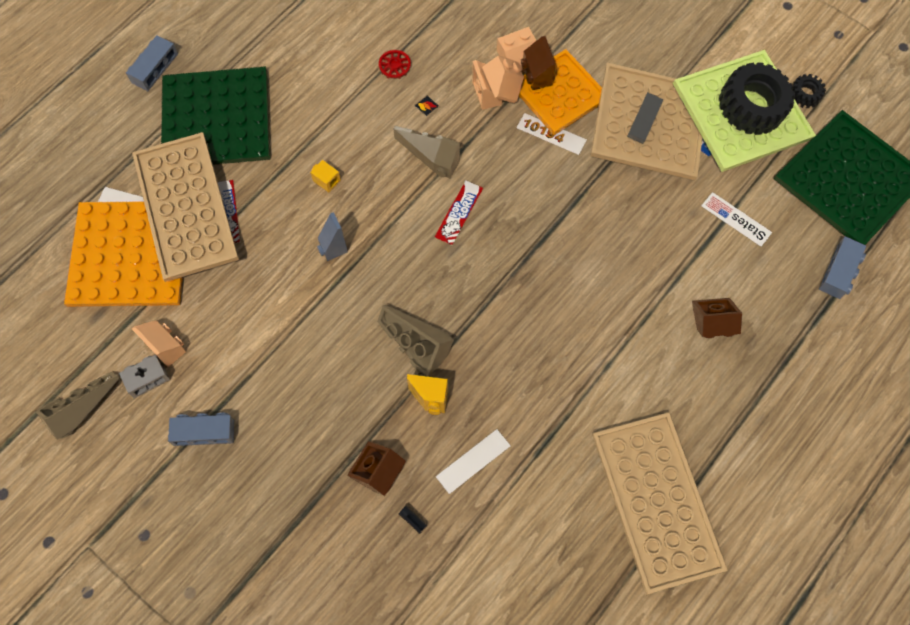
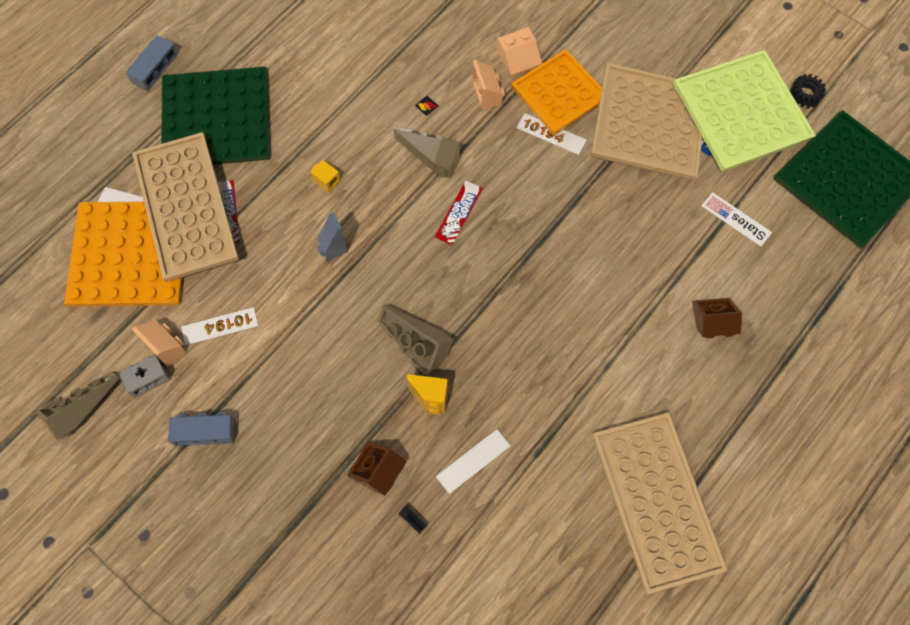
red wheel [379,50,411,79] -> none
light nougat slope [482,55,524,103] -> none
reddish brown slope [521,36,556,90] -> none
dark grey tile [627,92,664,144] -> none
black tyre [719,62,795,135] -> none
sand blue brick [819,237,866,299] -> none
none -> white sticker [181,307,258,345]

